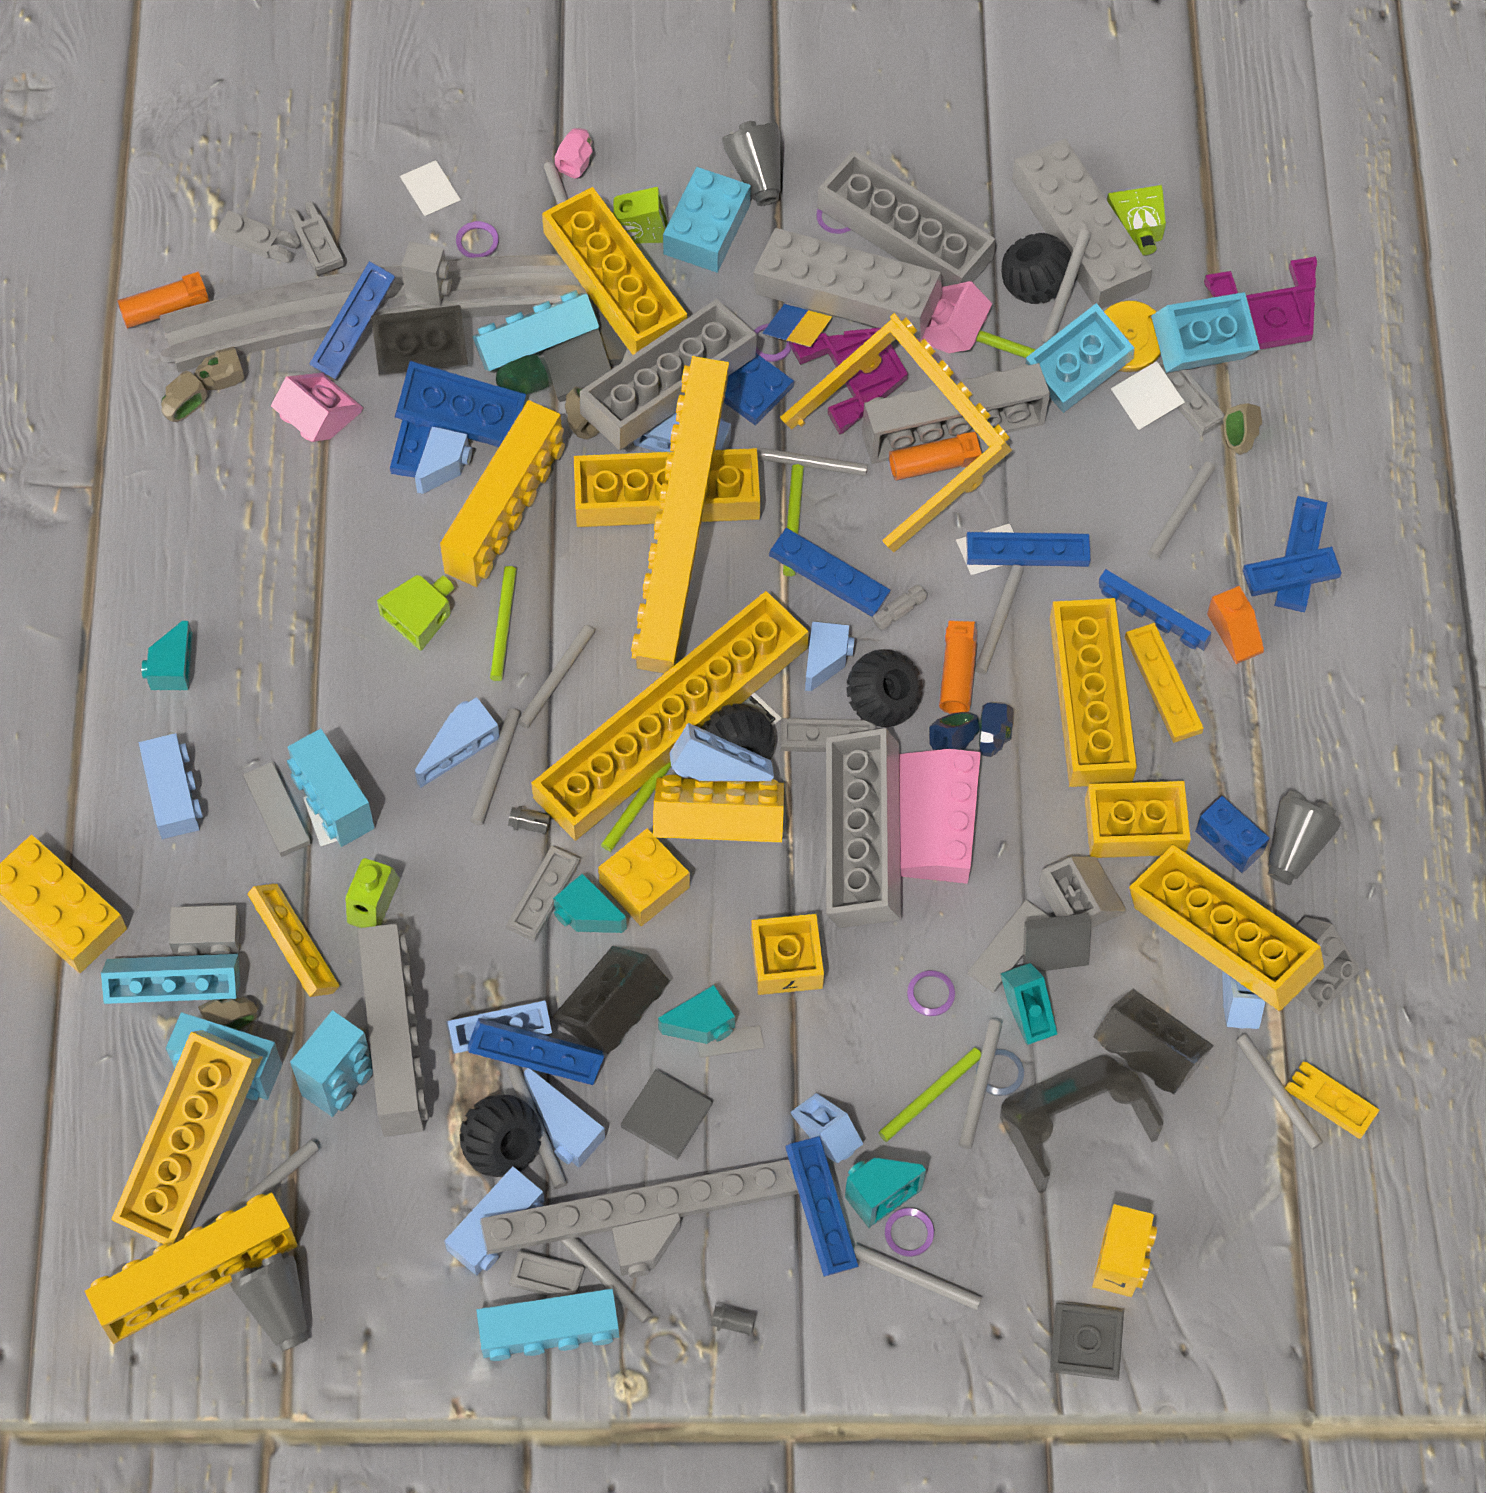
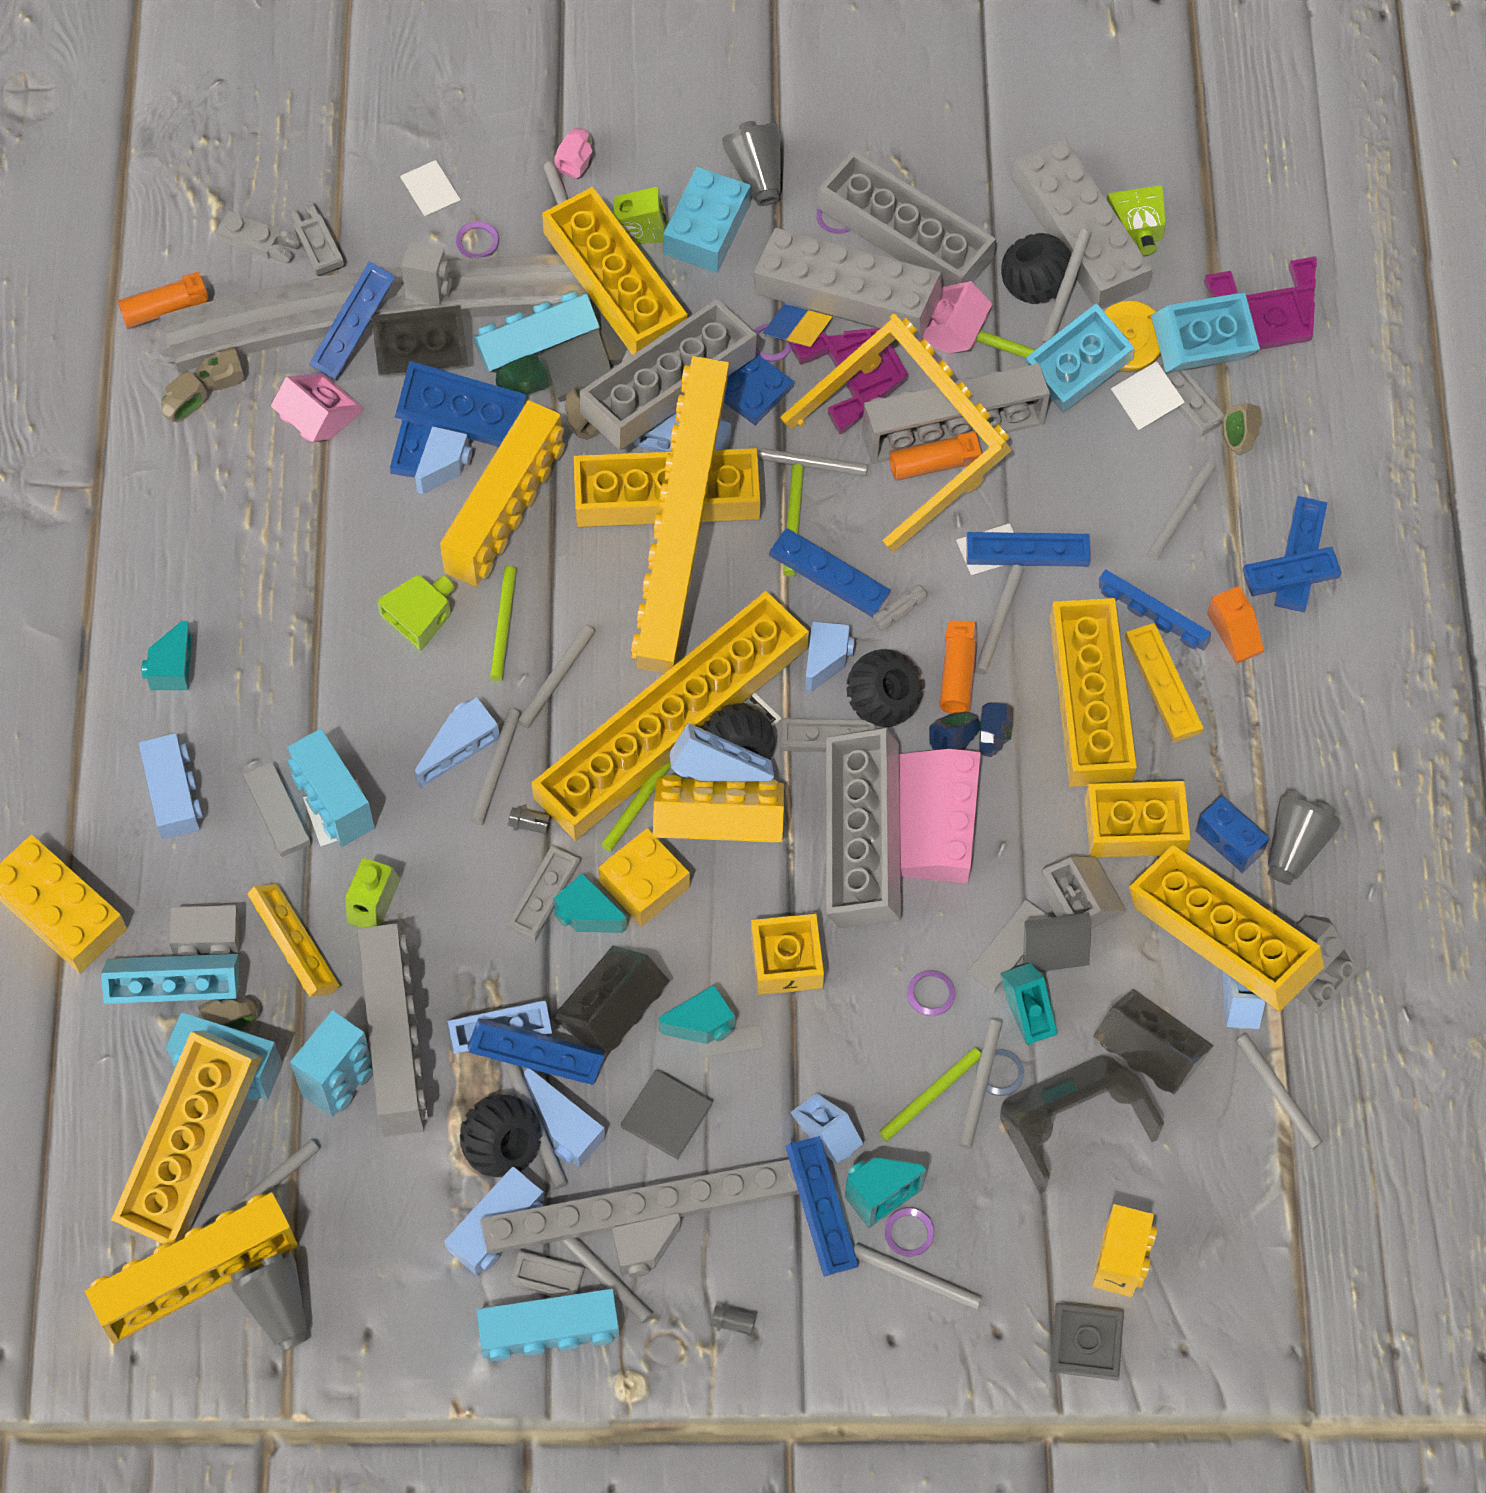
yellow hinge [1285,1061,1380,1139] -> none

